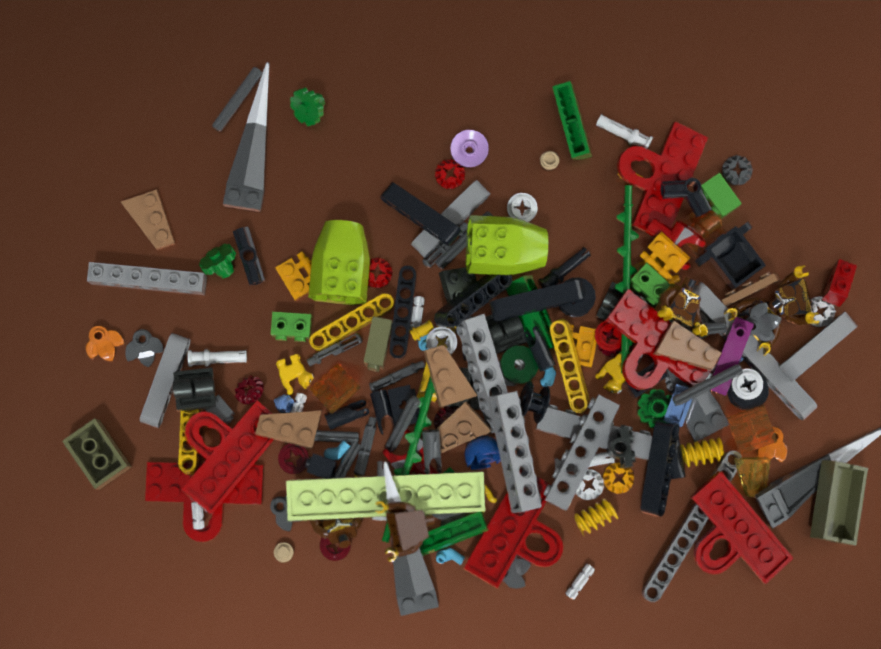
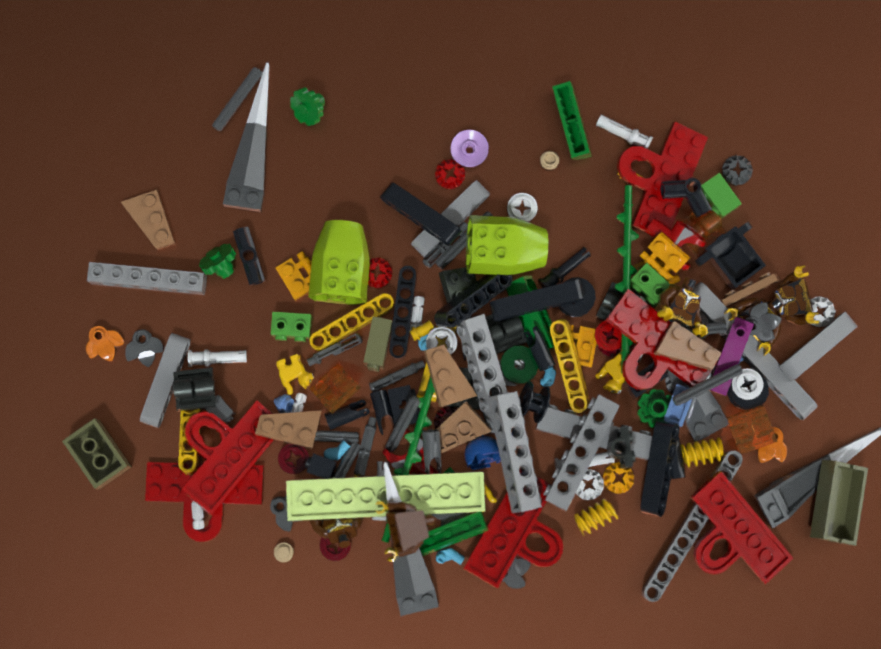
dark red gear [234,375,264,404] -> none
white axle [566,564,595,600] -> none
clear yellow wing [734,457,771,497] -> none
red brick [822,259,857,307] -> none

